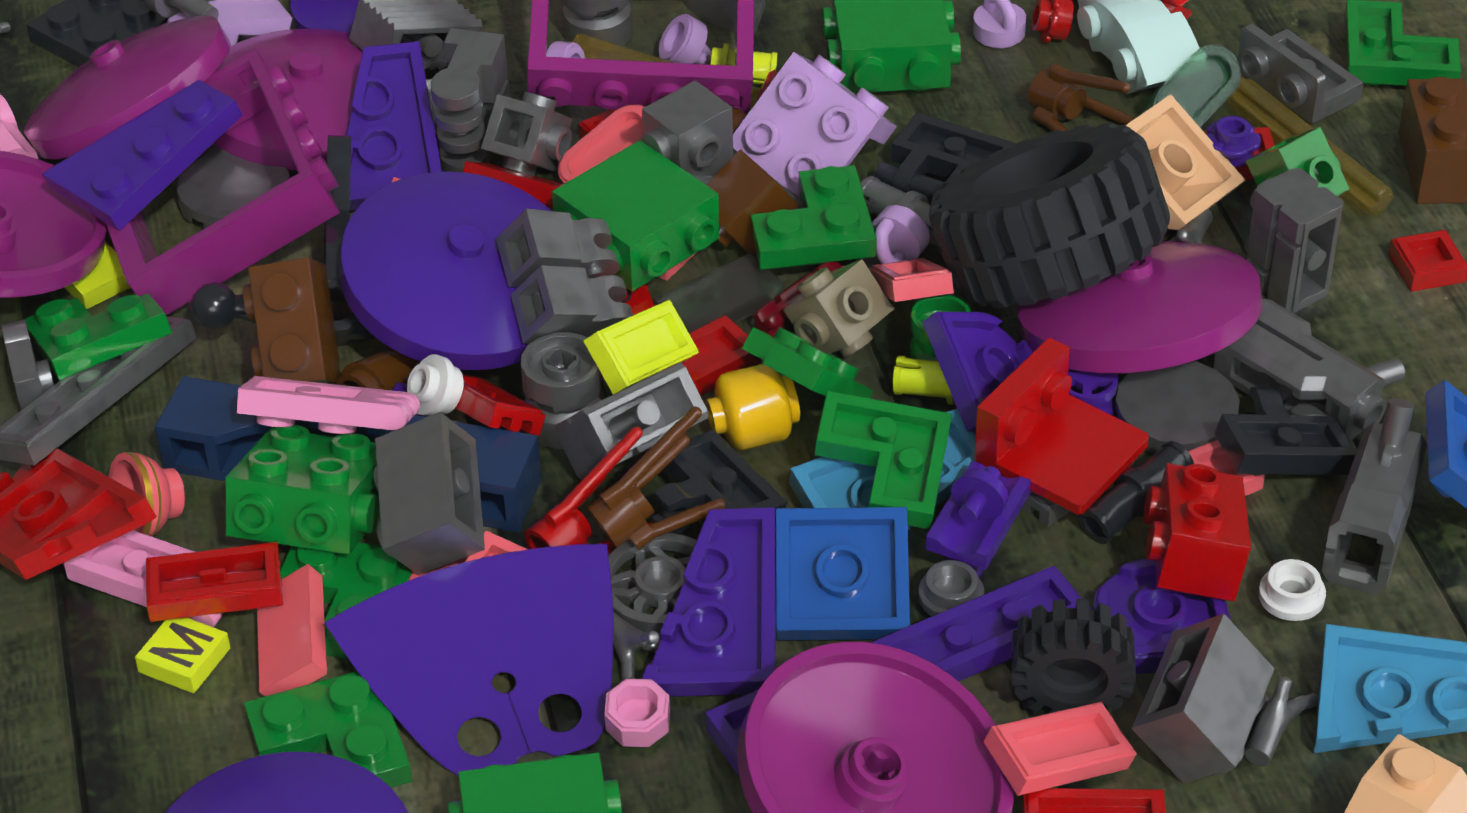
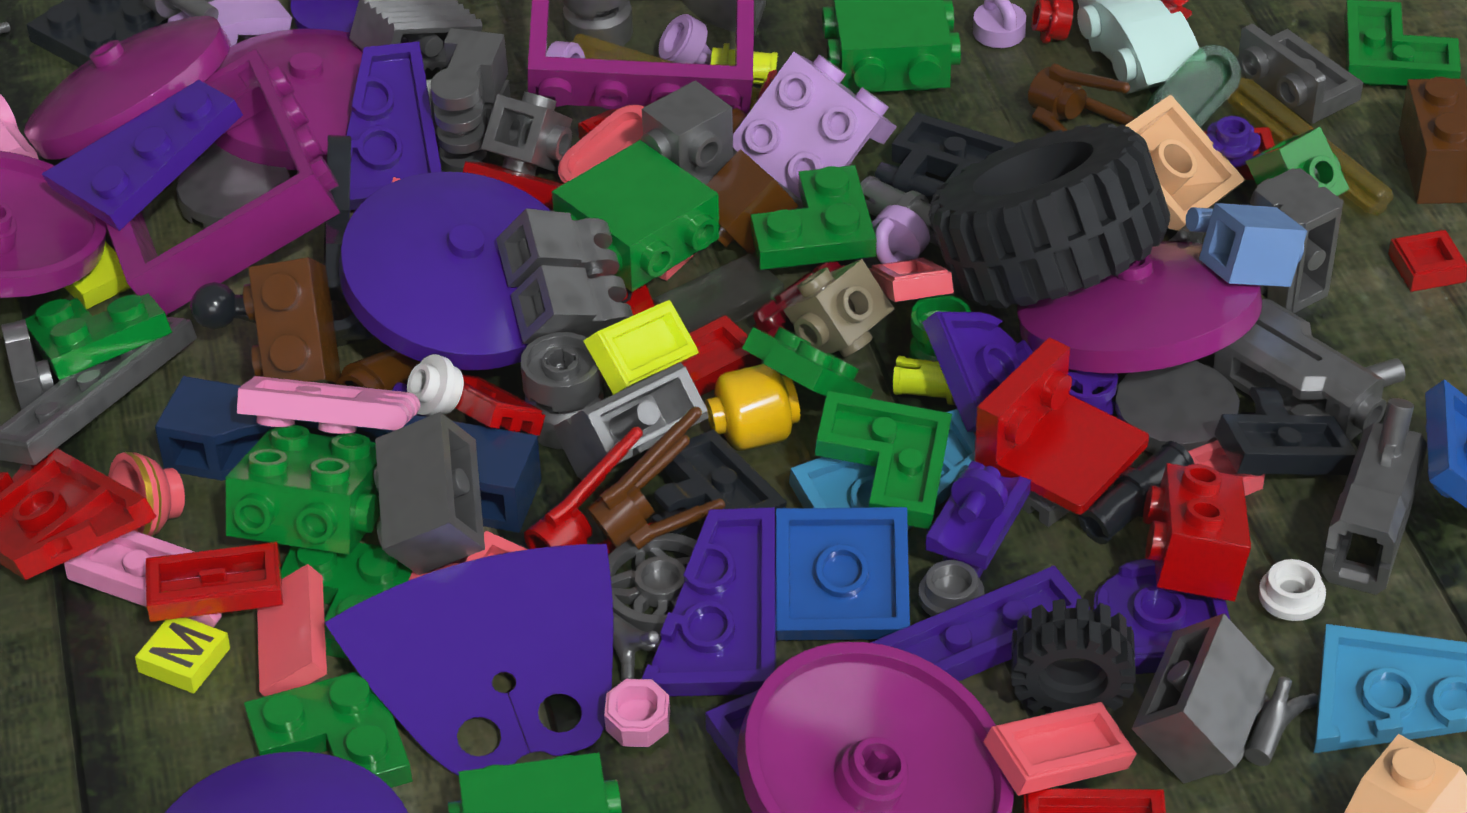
none -> medium blue brick [1186,203,1307,287]

